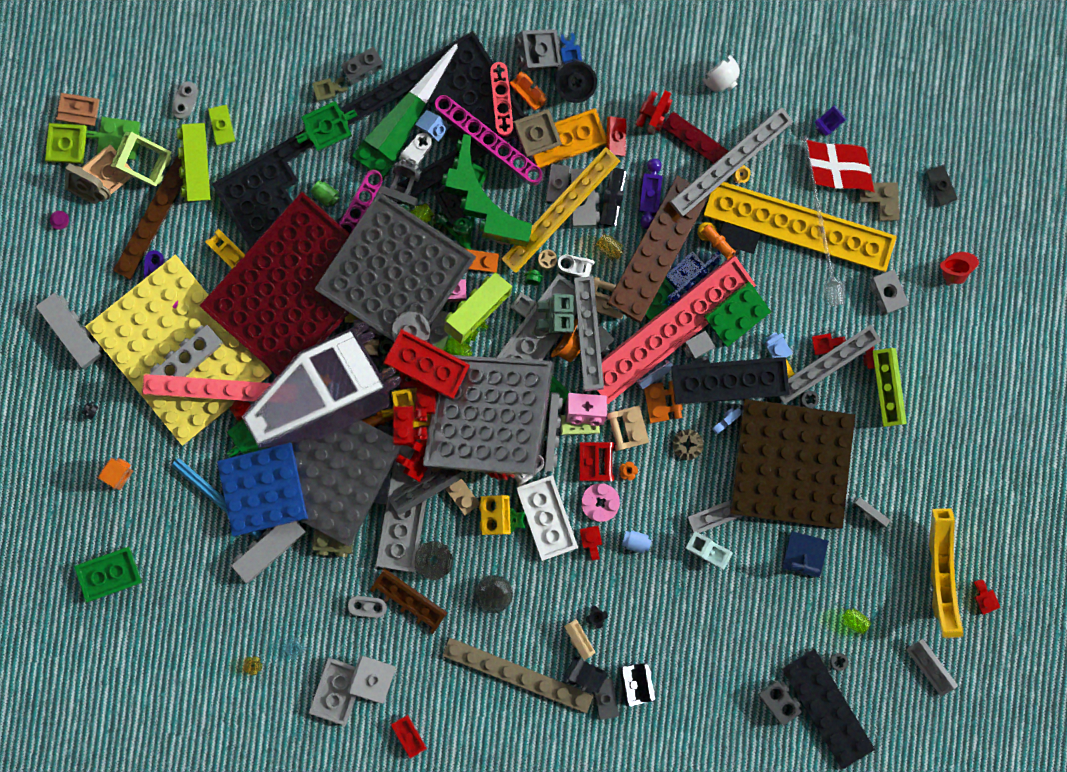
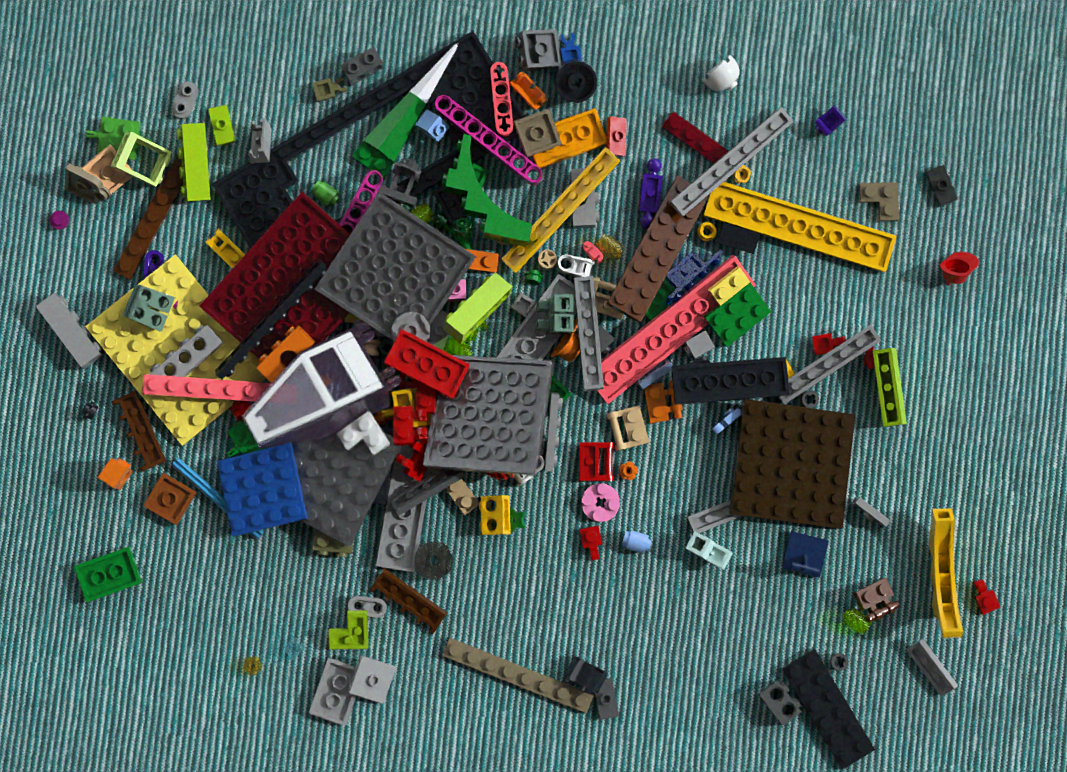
lime plate [45,123,87,164] -> none
nougat plate [56,93,100,127] -> none
light grey brick [231,521,307,583] -> none
green plate [296,101,357,152] -> none
red plate [391,715,427,759] -> none
white piece [399,133,432,165] -> none
clear smoke cylinder [475,575,513,613] -> none
white plate [516,475,578,561] -> none
light grey plate [546,164,570,203] -> none
yellowish green plate [560,415,600,435] -> none
tan plate [564,620,595,660] -> none
bright pink brick [566,393,607,426] -> none
black plate [586,606,608,629] -> none
black piece [600,168,627,227] -> none
black bracket [619,663,655,706] -> none
red plate [635,90,673,135] -> none
dark tan gear [673,429,703,460] -> none
orange pin [701,225,736,260] -> none
light blue bracket [764,332,793,358] -> none
flag [800,136,875,307] -> none
light grey brick [869,269,909,315] -> none
none -> reddish brown hinge [111,391,167,472]
none -> sand green hips [123,283,175,332]
none -> dark orange plate [143,473,197,525]
none -> black plate [215,258,327,380]
none -> light grey hinge [248,118,272,163]
none -> orange arch [256,325,315,384]
none -> lime plate [329,610,369,649]
none -> white plate [337,412,391,455]
none -> coral piece [583,241,604,264]
none -> light yellow plate [708,266,750,306]
none -> reddish brown plate [853,578,900,622]

